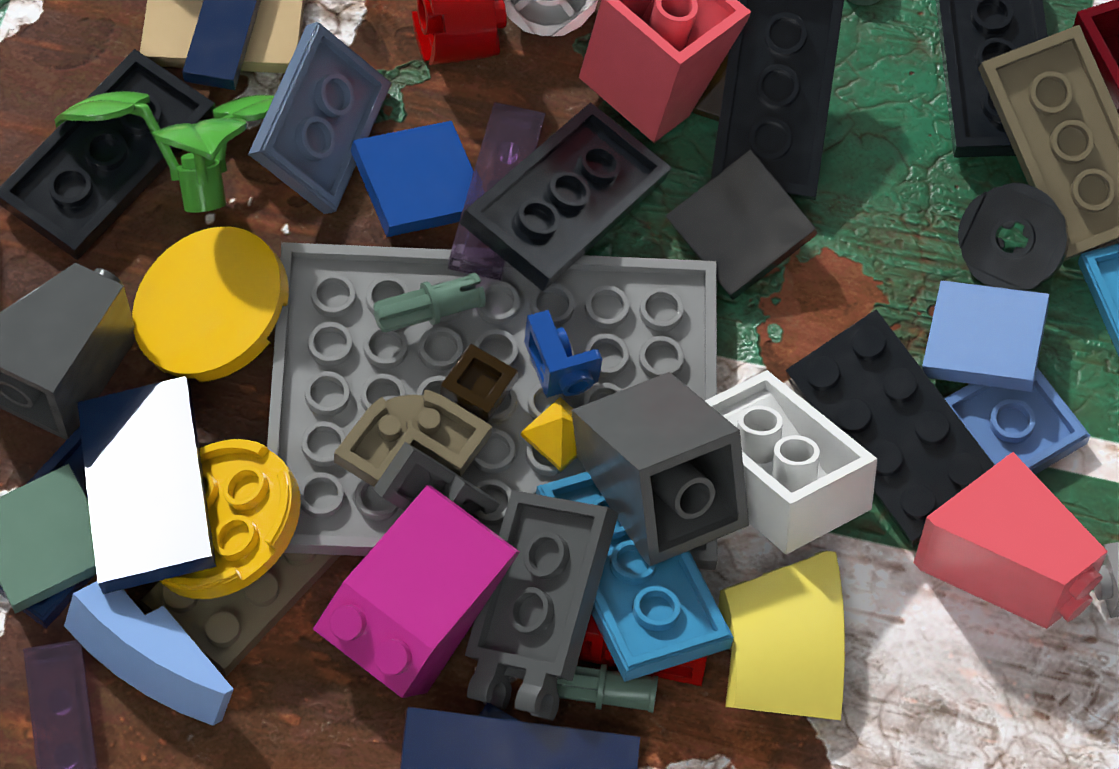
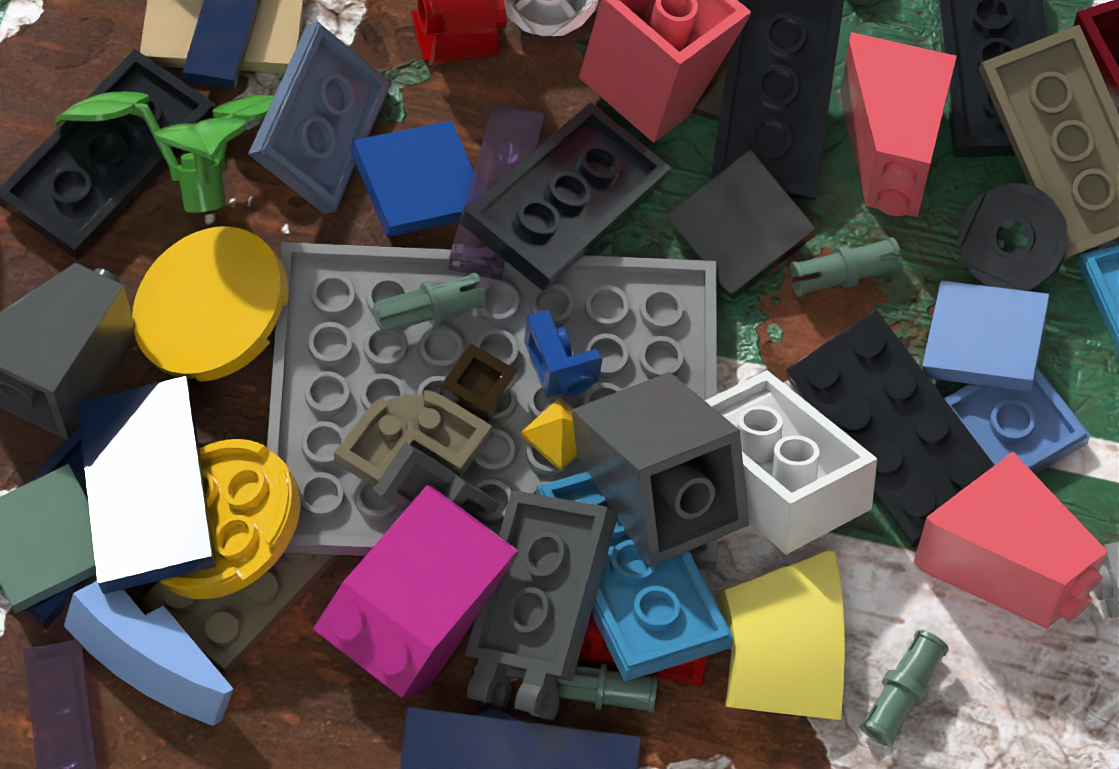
none -> sand green pin [789,237,903,297]
none -> coral slope [839,32,956,218]
none -> sand green pin [860,630,949,746]

